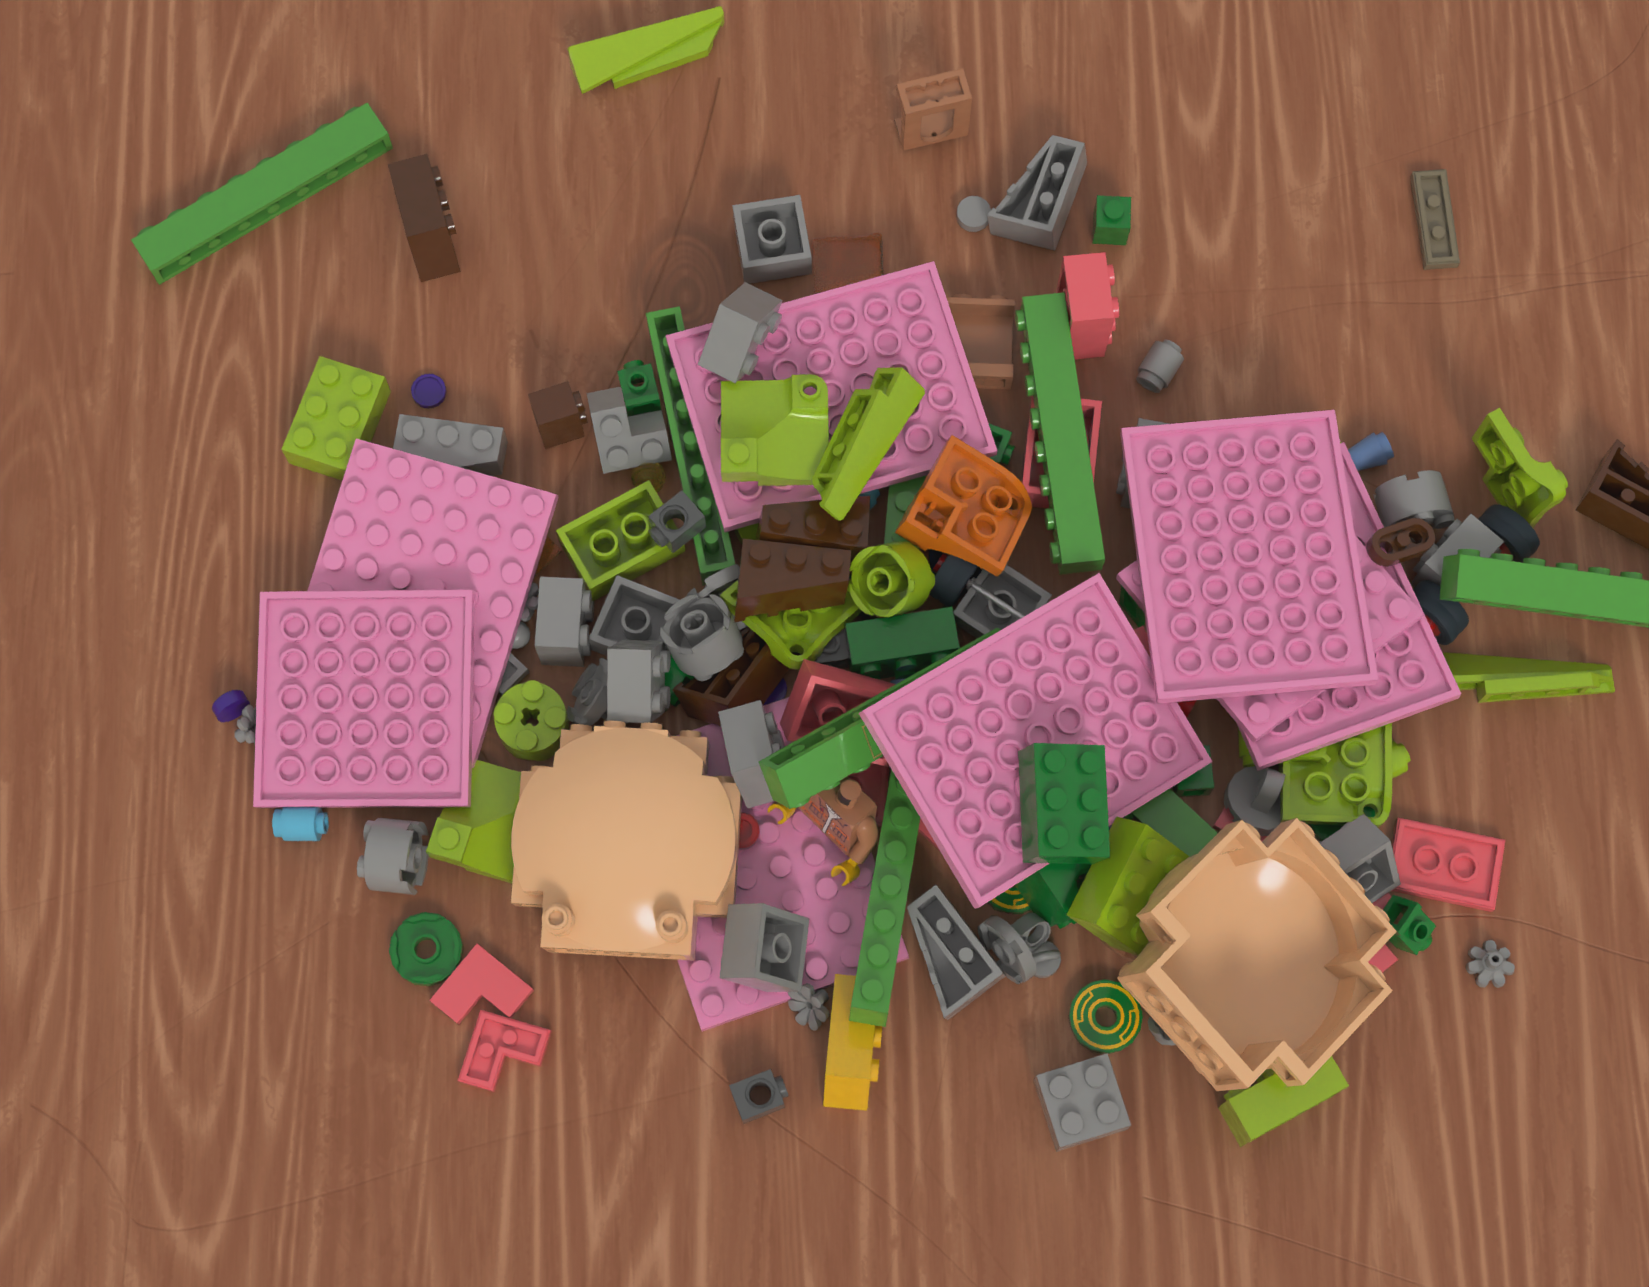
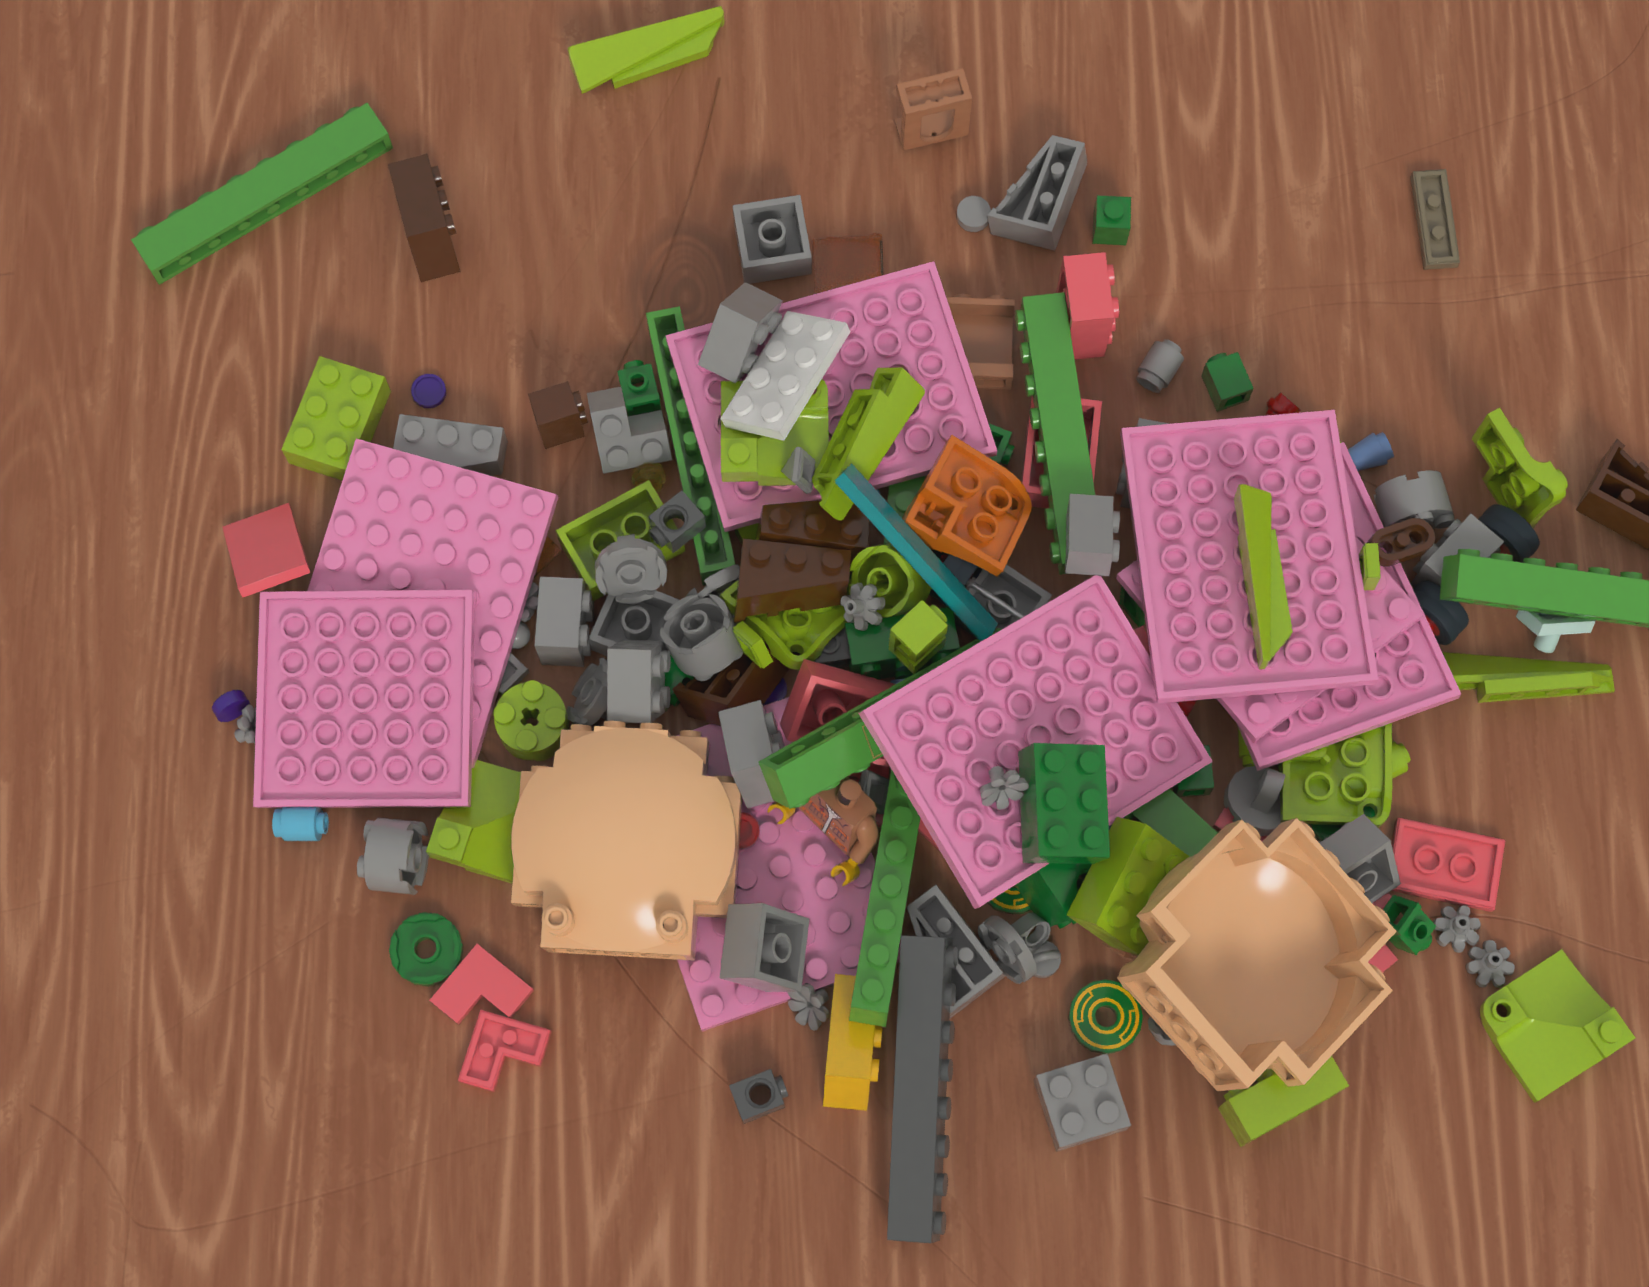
none -> coral tile [222,503,311,598]
none -> light grey tile [594,534,667,603]
none -> white plate [720,311,851,441]
none -> lime tile [733,621,773,669]
none -> light grey slope [781,447,815,494]
none -> teal tile [835,463,998,641]
none -> light grey plant [841,583,885,631]
none -> light grey slope [858,769,889,814]
none -> dark grey brick [887,935,958,1243]
none -> lime brick [888,600,948,674]
none -> light grey plant [980,766,1029,810]
none -> light grey brick [1065,494,1120,576]
none -> green brick [1201,352,1254,412]
none -> lime wedge [1234,484,1293,670]
none -> red plate [1266,392,1301,416]
none -> lime tile [1359,543,1381,590]
none -> light grey plant [1433,905,1481,953]
none -> lime slope [1480,949,1635,1103]
none -> light aqua tile [1516,610,1596,653]

